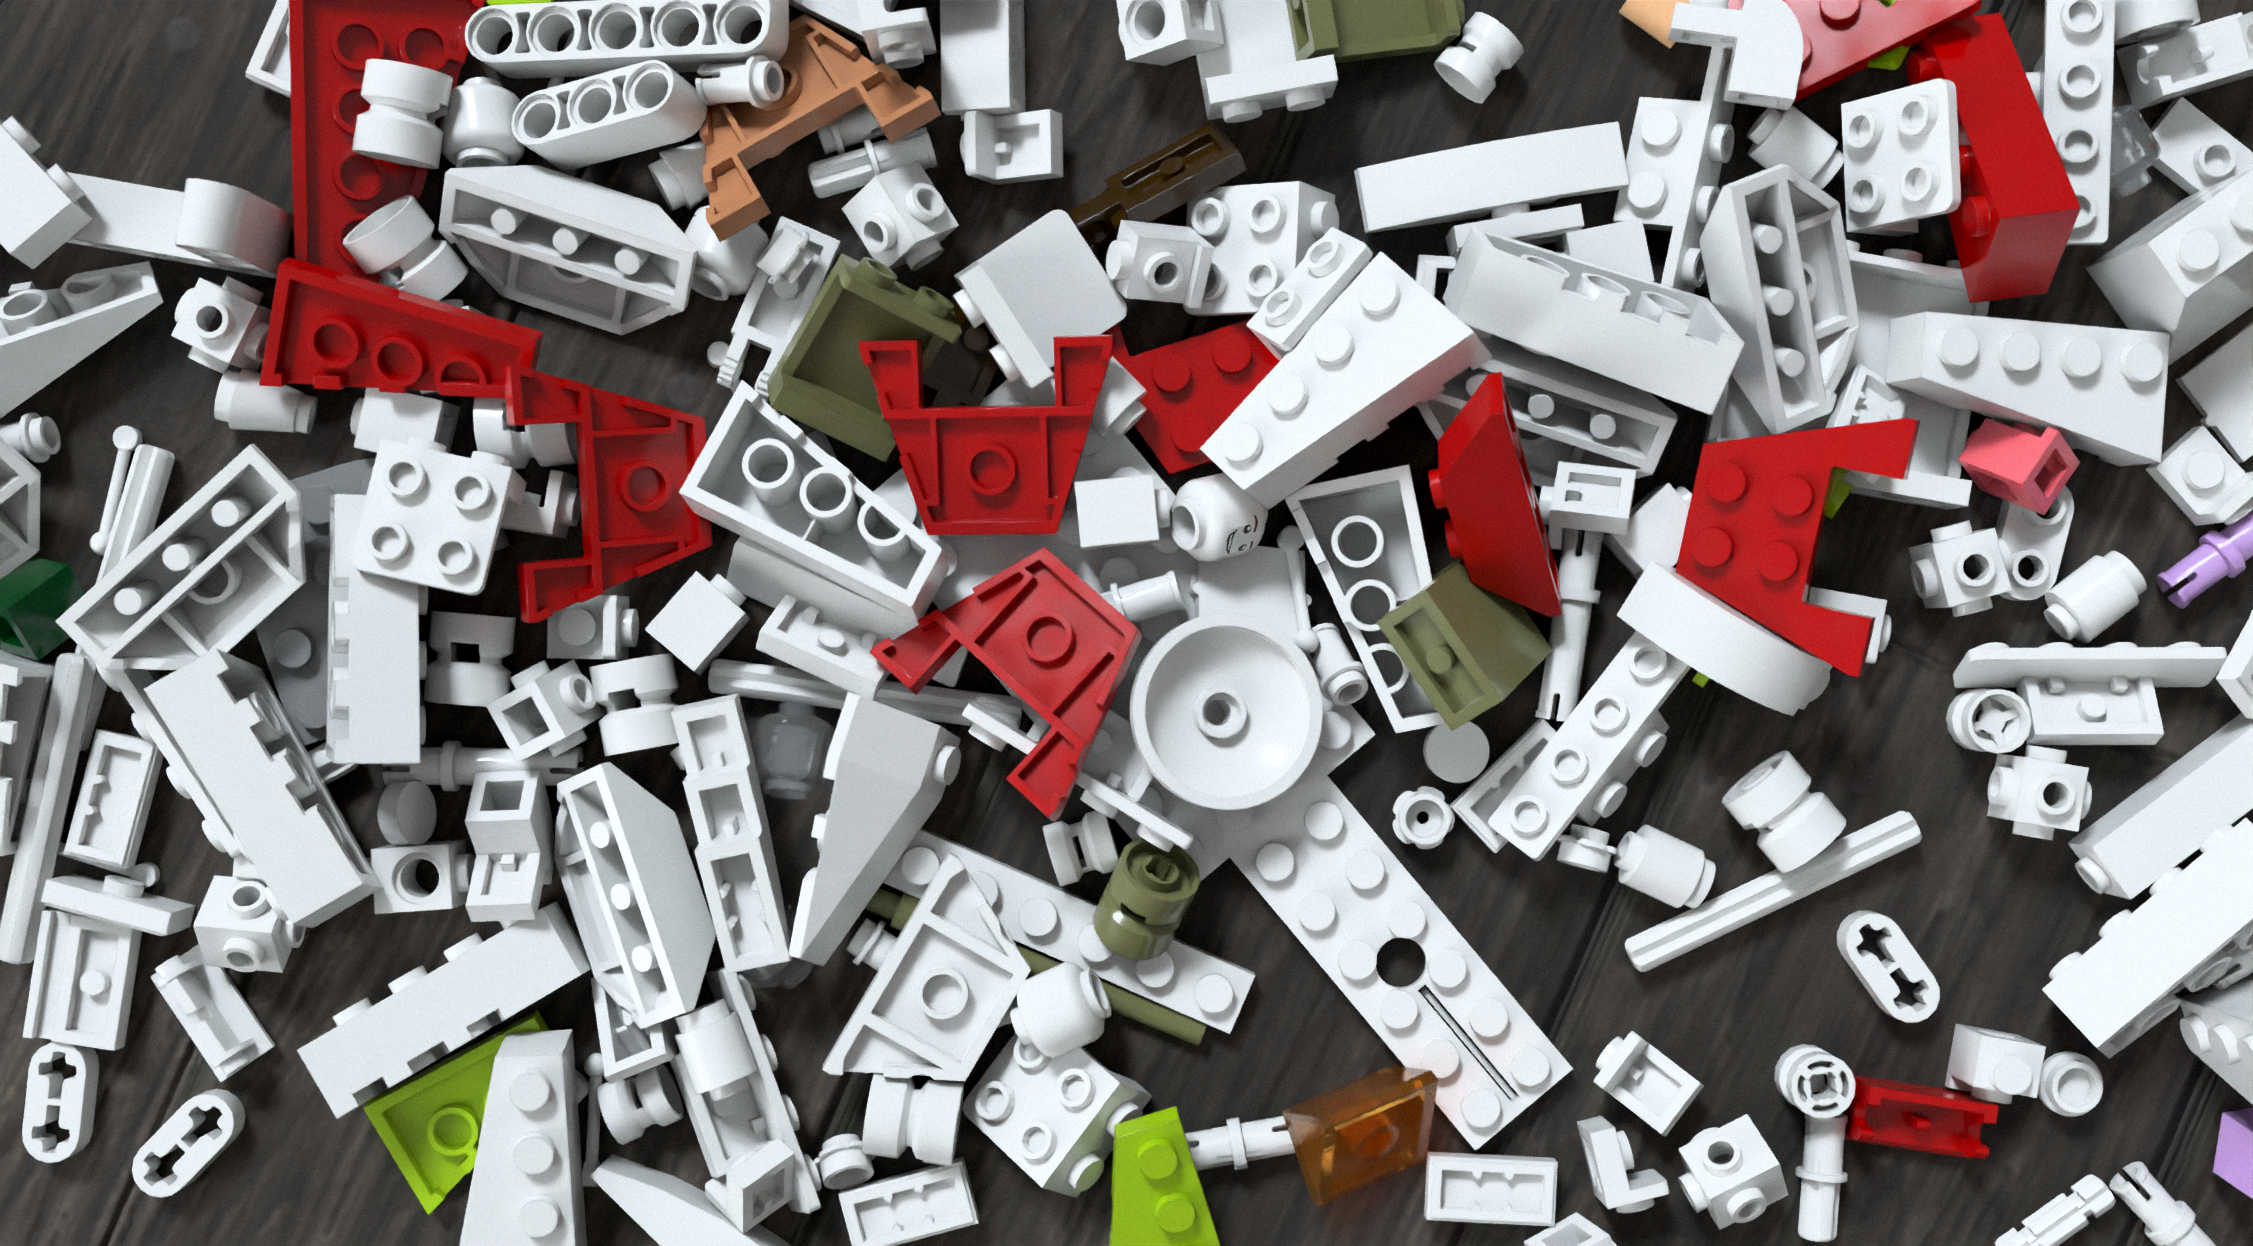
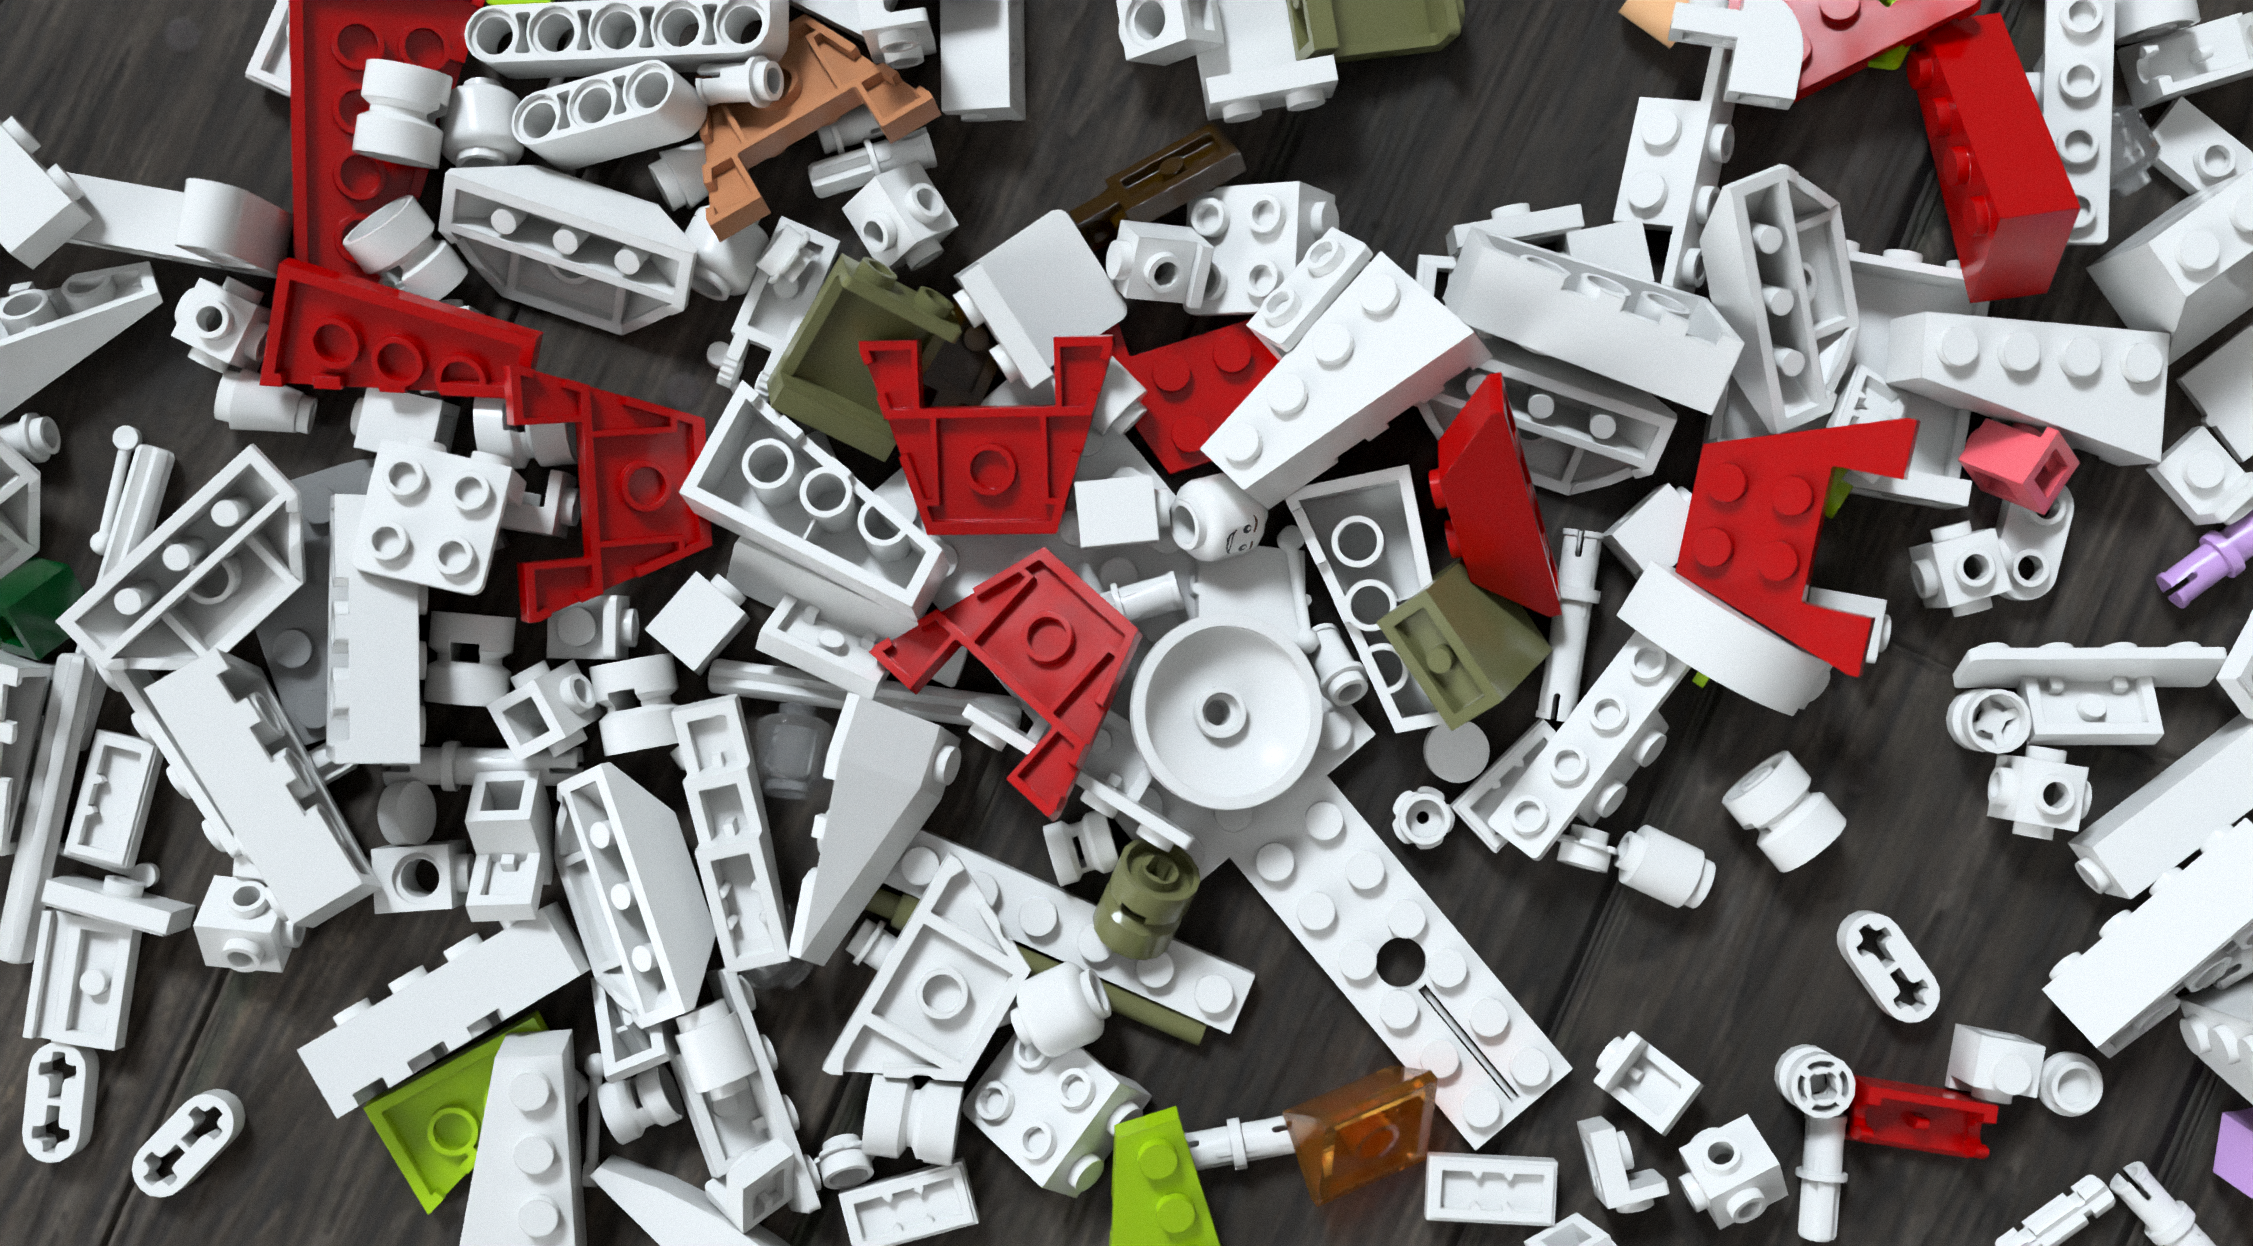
white hinge [150,944,276,1082] -> none
white bracket [960,109,1063,185] -> none
white slope [1354,121,1630,234] -> none
white wheel [1434,12,1524,103] -> none
white bracket [1539,461,1636,550] -> none
white axle [1624,811,1922,972] -> none
white brick [1746,105,1844,190] -> none
white bracket [1841,79,1961,237] -> none
white brick [2044,551,2147,643] -> none

